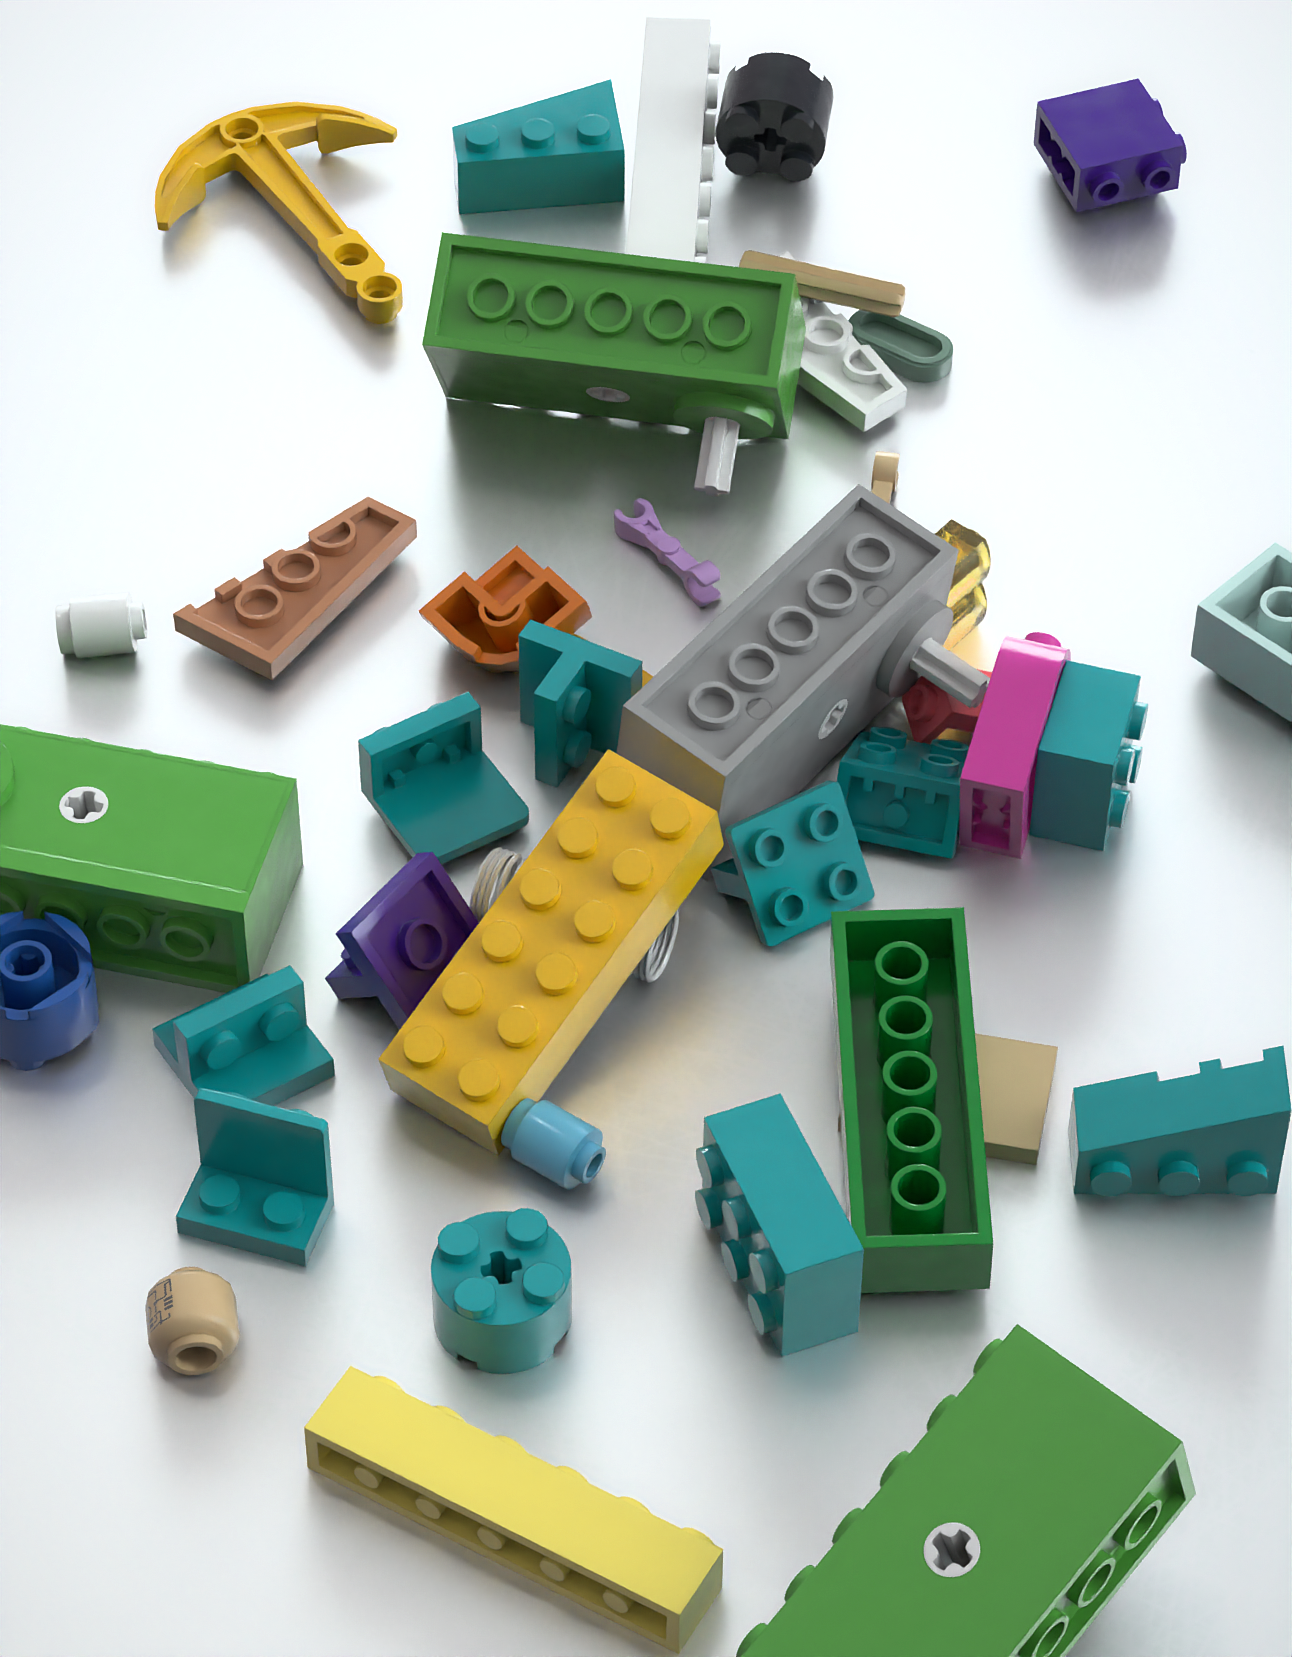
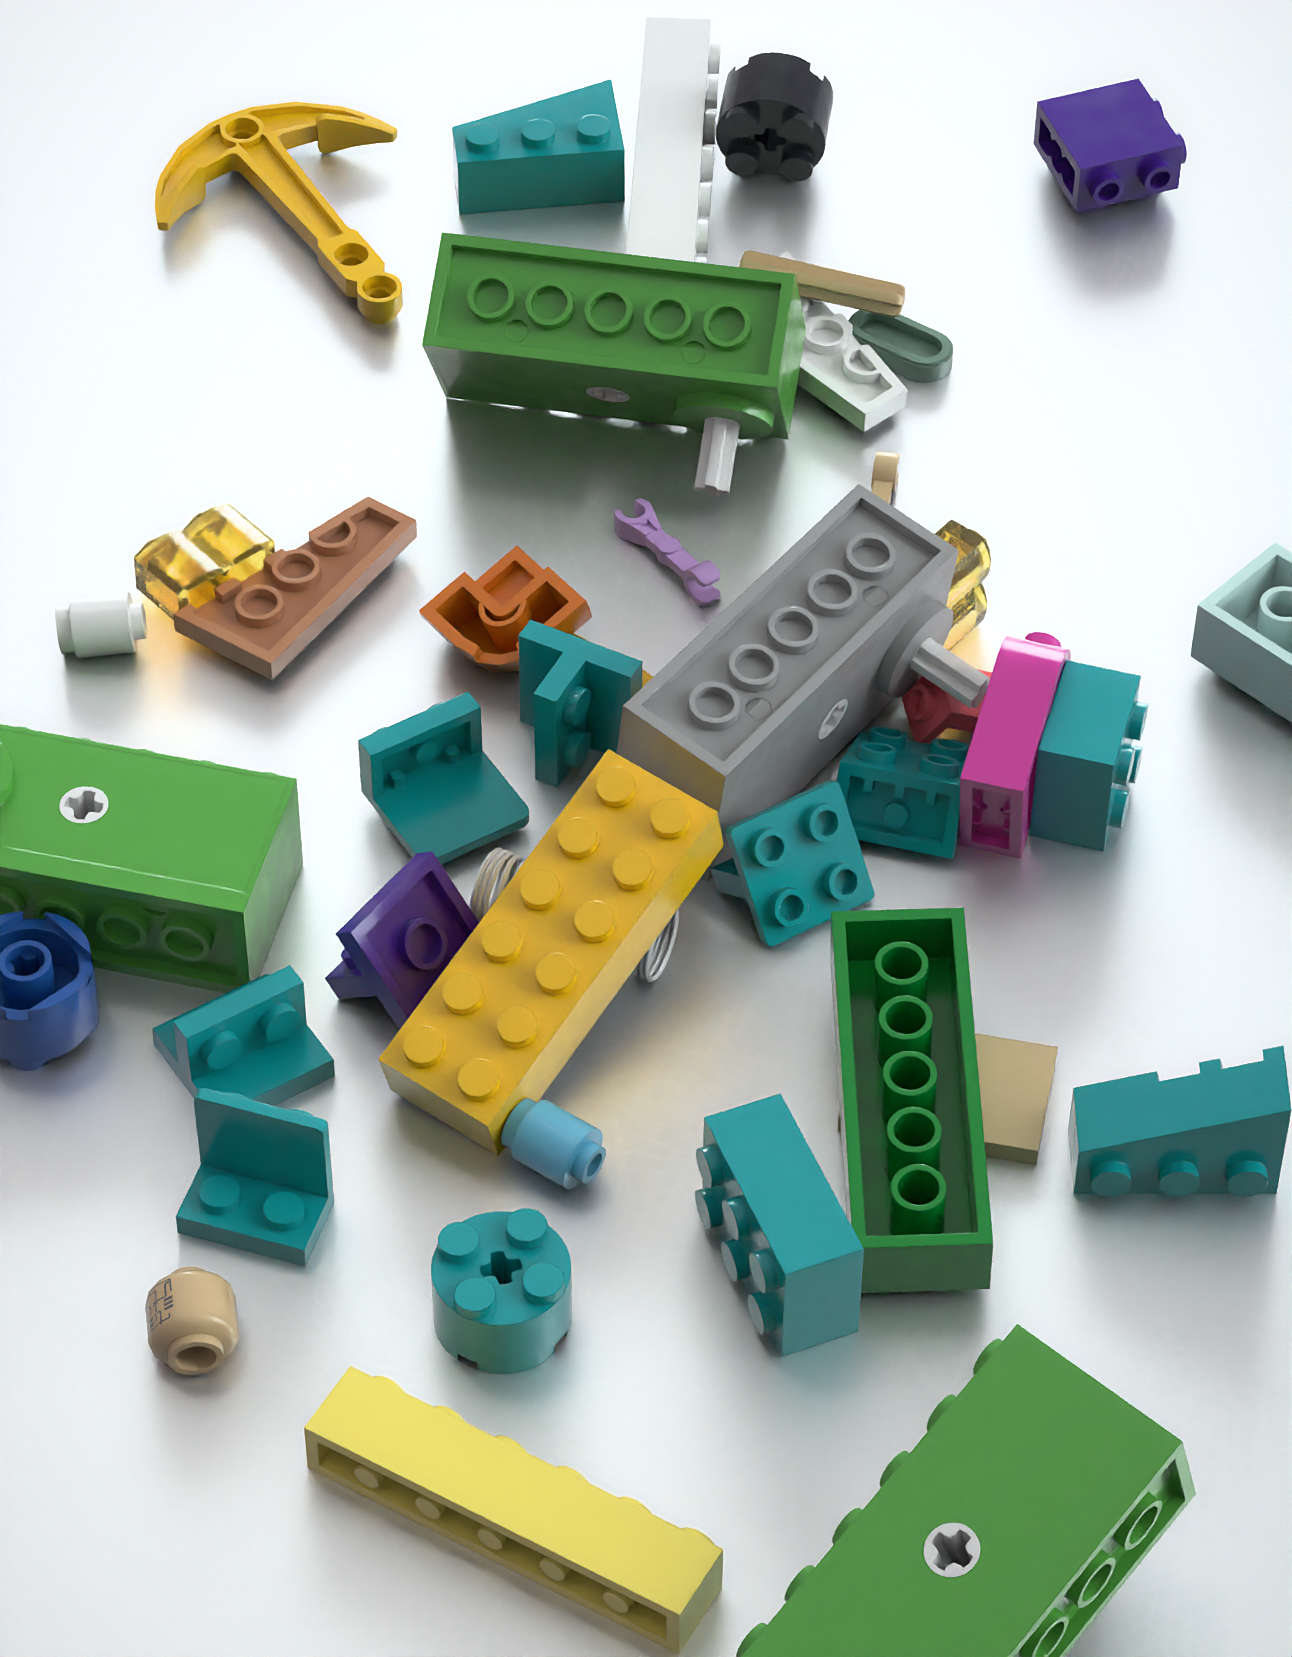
none -> clear yellow brick [133,504,275,620]

